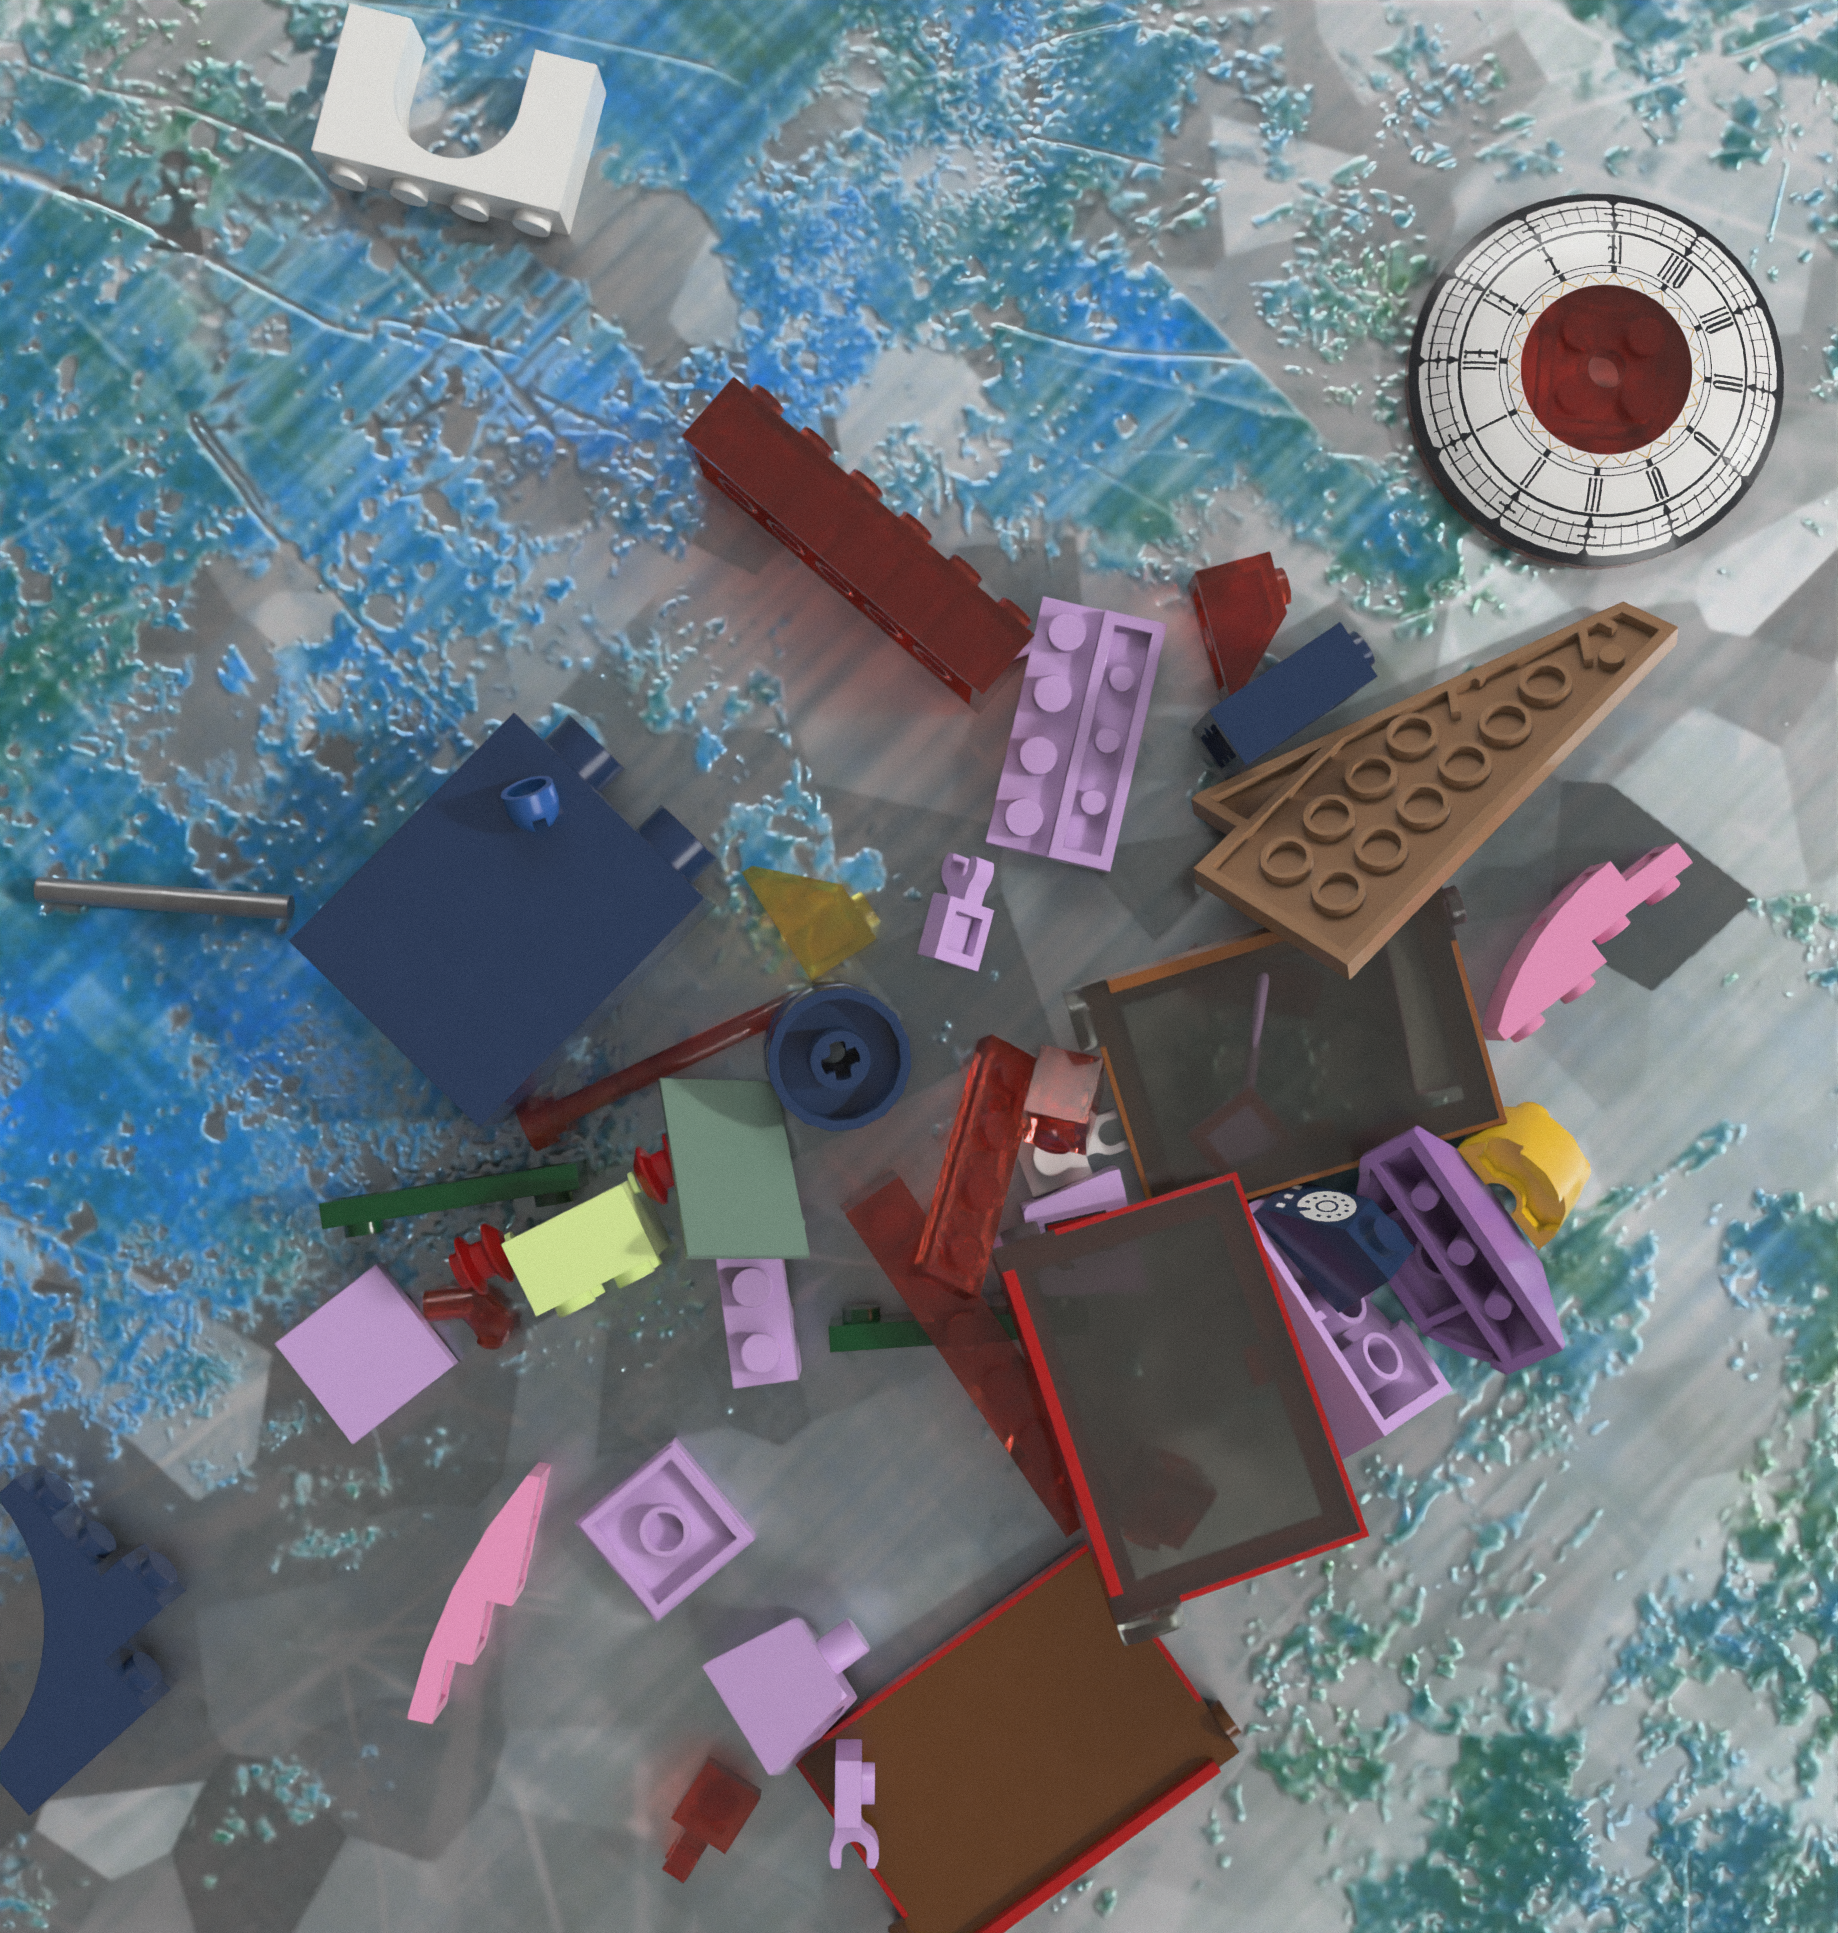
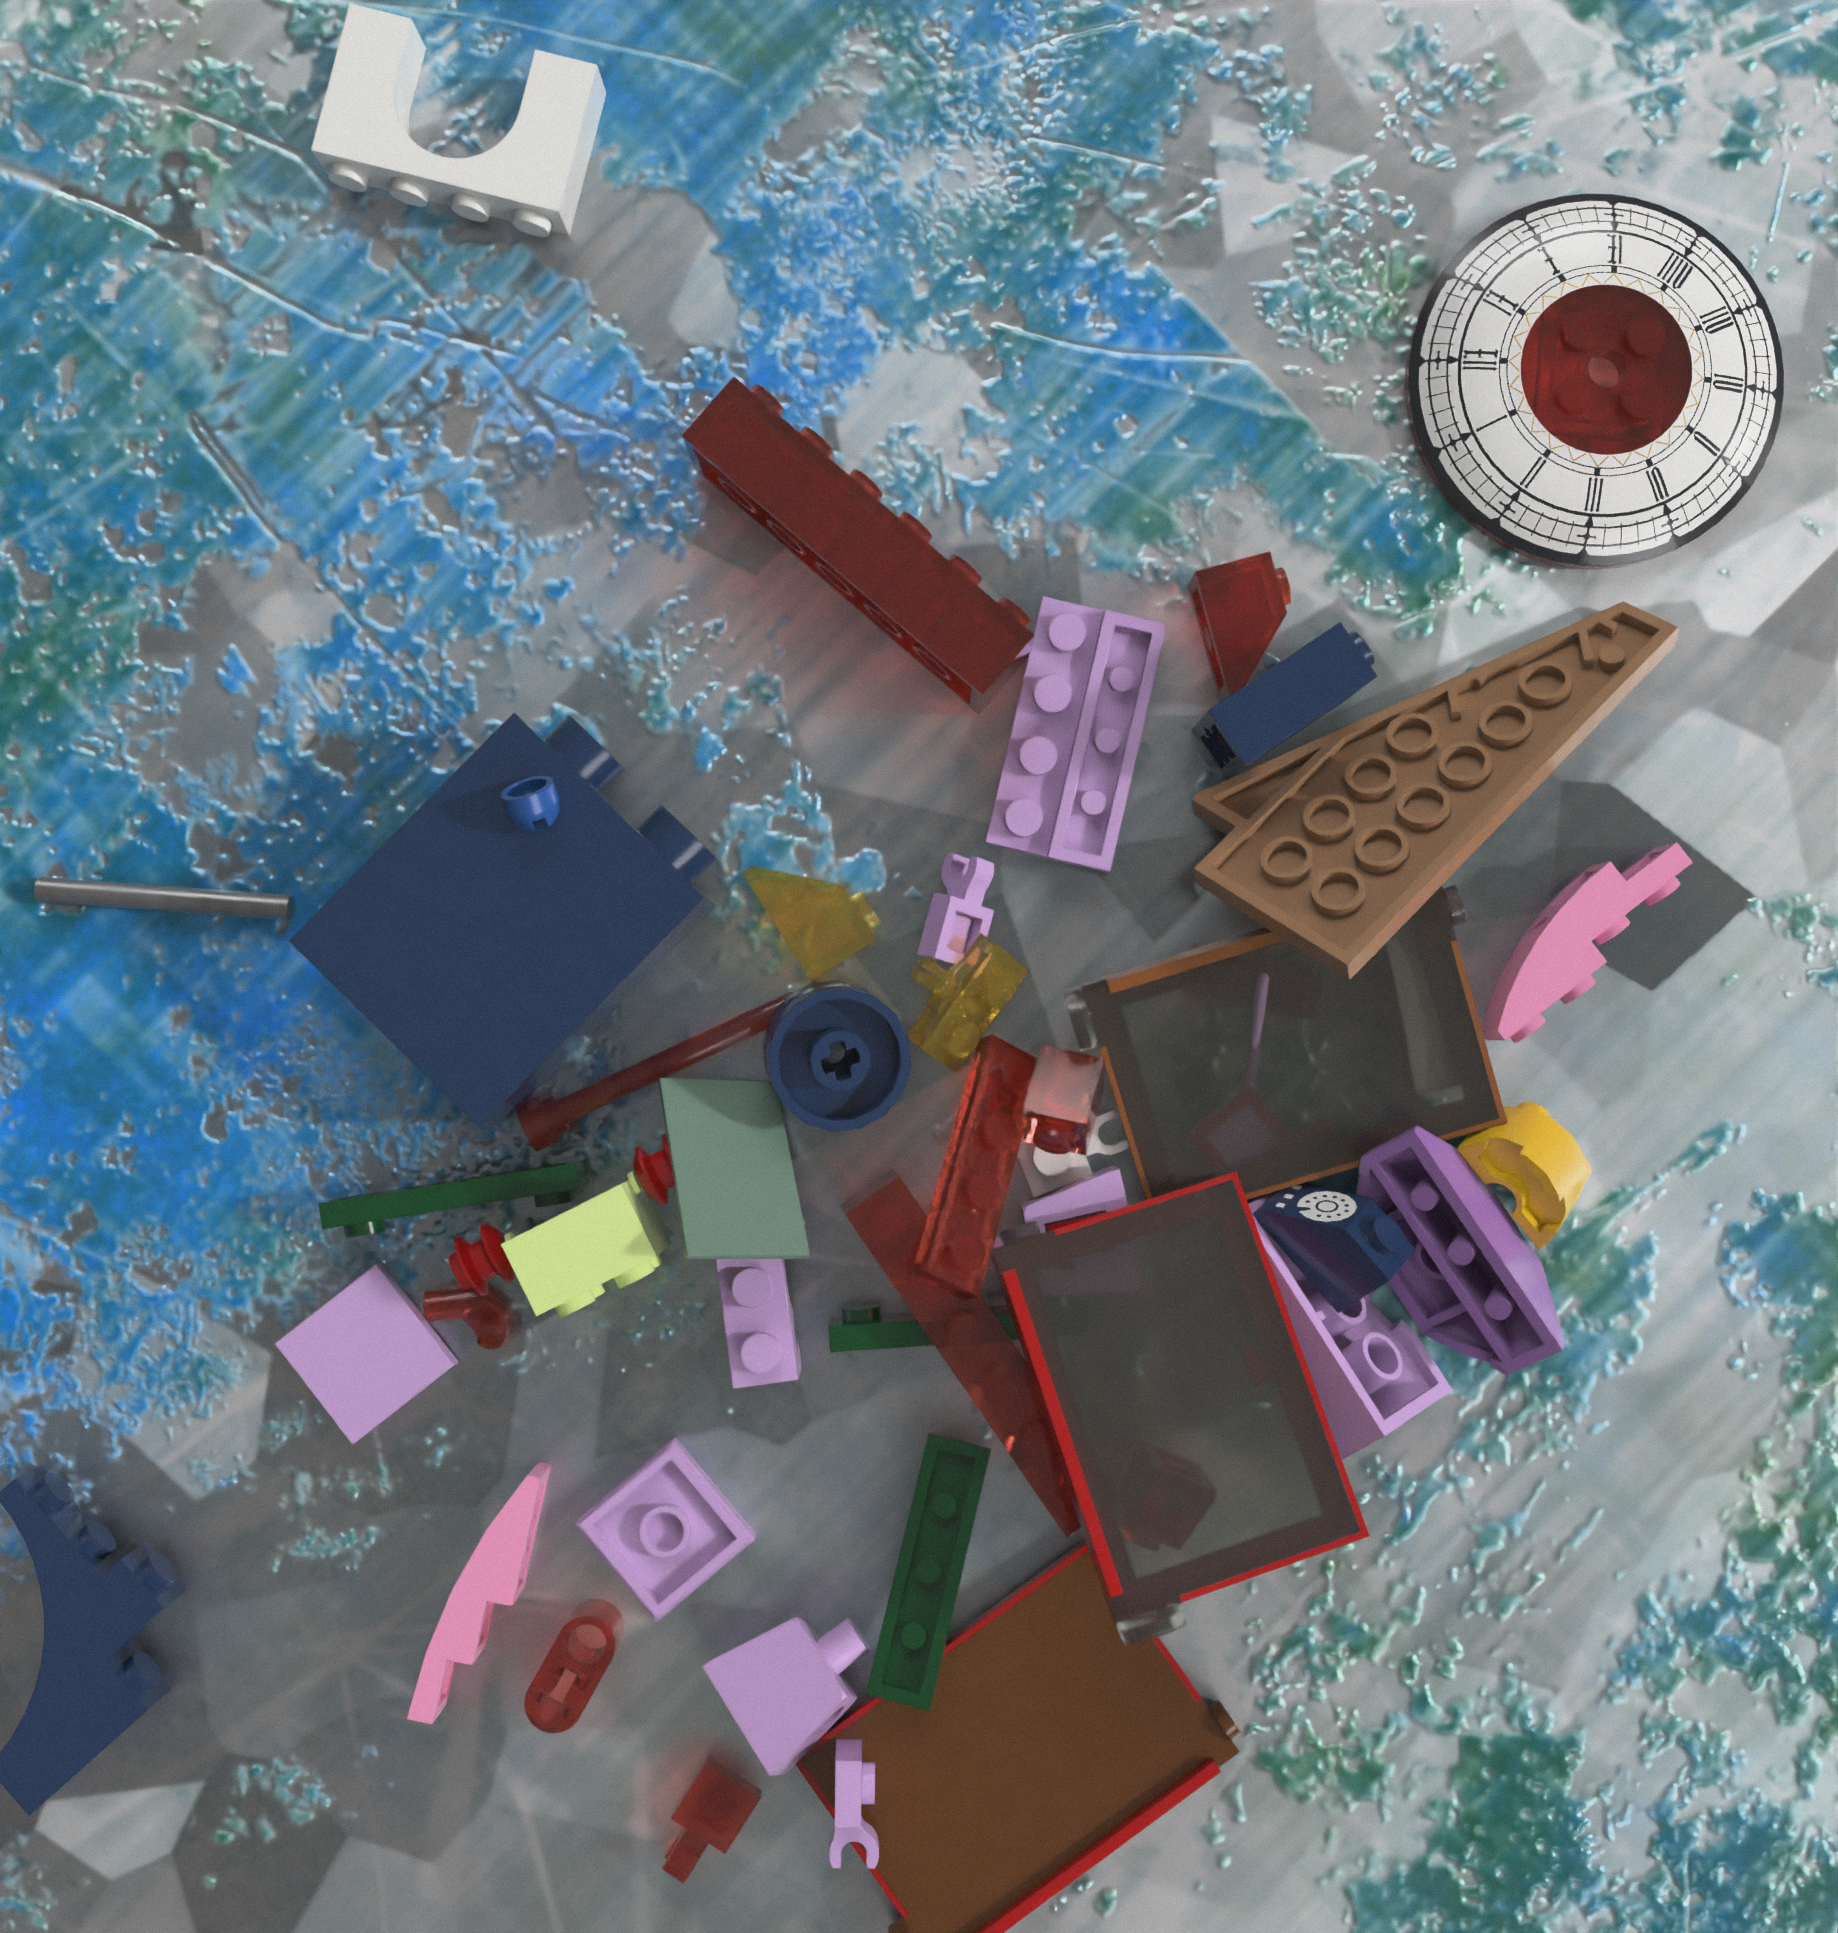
none -> clear red beam [524,1599,624,1733]
none -> dark green plate [866,1433,992,1711]
none -> clear yellow plate [907,933,1030,1073]

